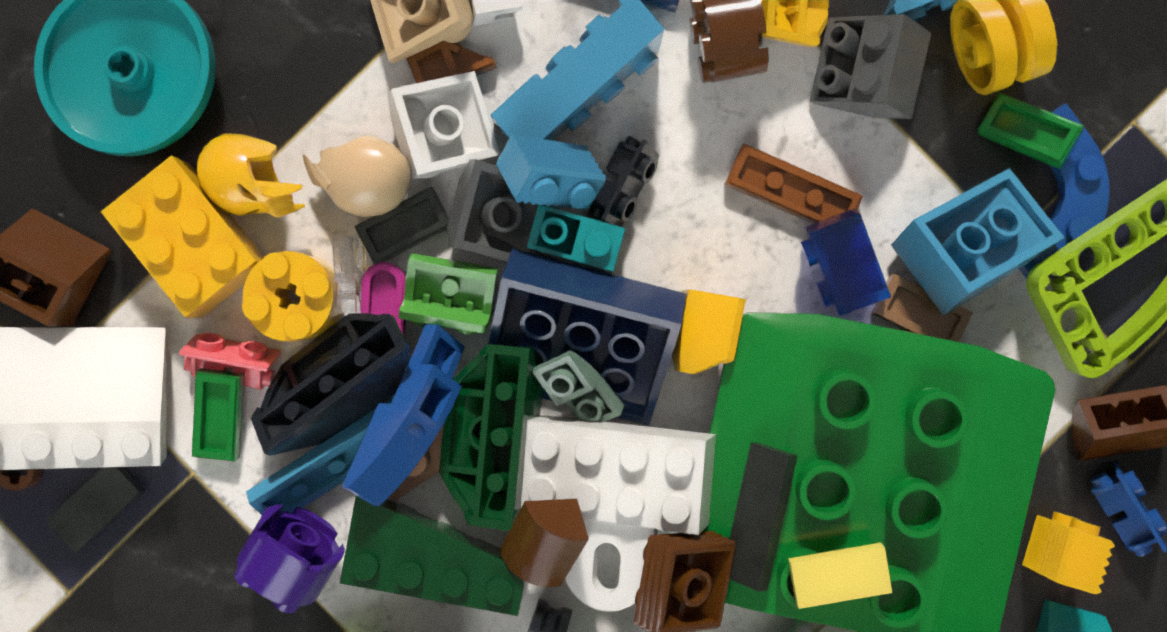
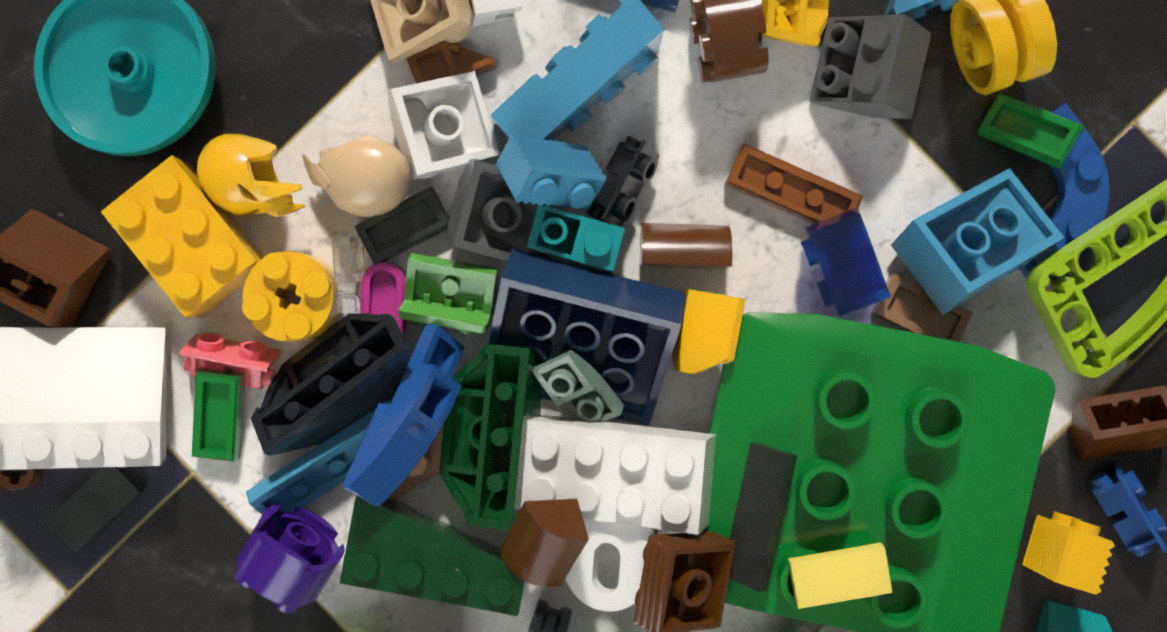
none -> reddish brown brick [639,223,733,269]

